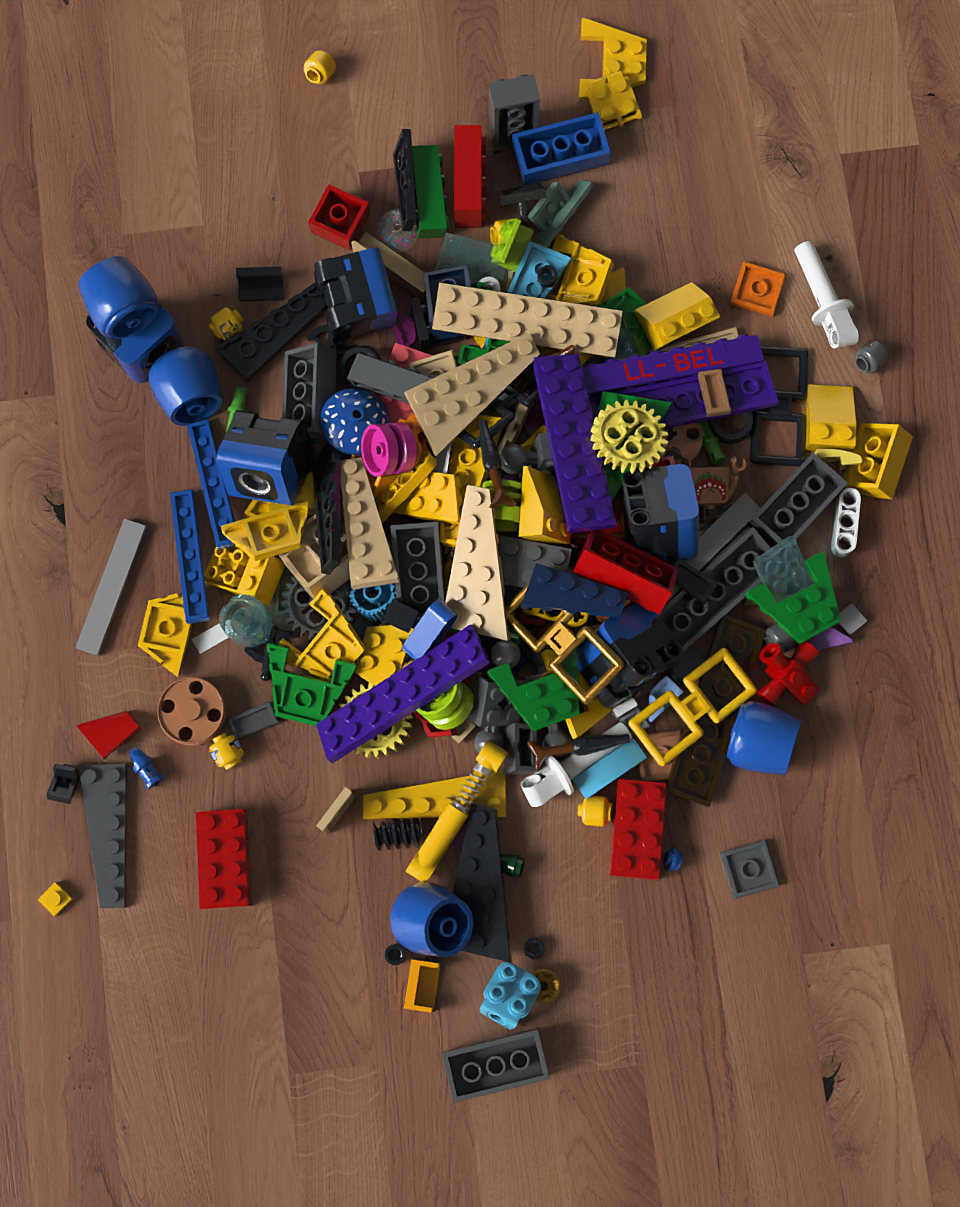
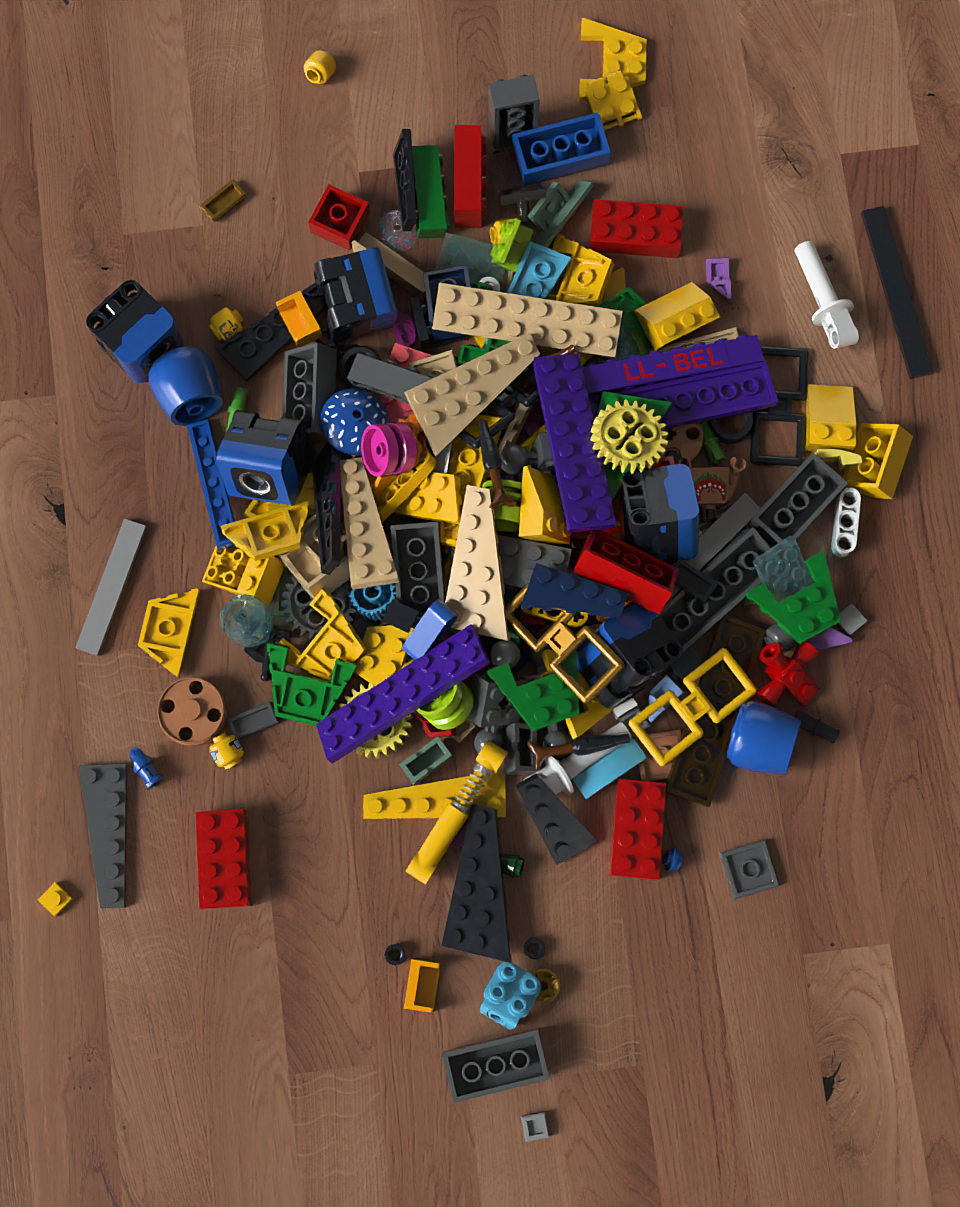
black bracket [46,764,79,804] -> none
red slope [77,711,142,759] -> none
blue piece [78,256,159,339] -> none
blue tile [170,489,210,624] -> none
white sticker [192,619,235,654] -> none
black panel [236,267,284,301] -> none
tan tile [316,787,356,834] -> none
black piece [373,817,423,851] -> none
blue piece [390,882,473,957] -> none
black axle [537,265,558,288] -> none
yellow head [578,795,613,827] -> none
medium nougat tile [698,369,731,417] -> none
orange tile [730,261,786,317] -> none
dark grey head [855,340,889,374] -> none
none -> pearl gold tile [199,179,247,222]
none -> light orange panel [276,291,322,348]
none -> sand green brick [399,736,452,786]
none -> black wing [515,774,598,865]
none -> light grey tile [521,1112,550,1142]
none -> red brick [589,199,683,258]
none -> medium lavender slope [705,258,731,300]
none -> black axle [794,711,840,744]
none -> black tile [861,206,933,379]

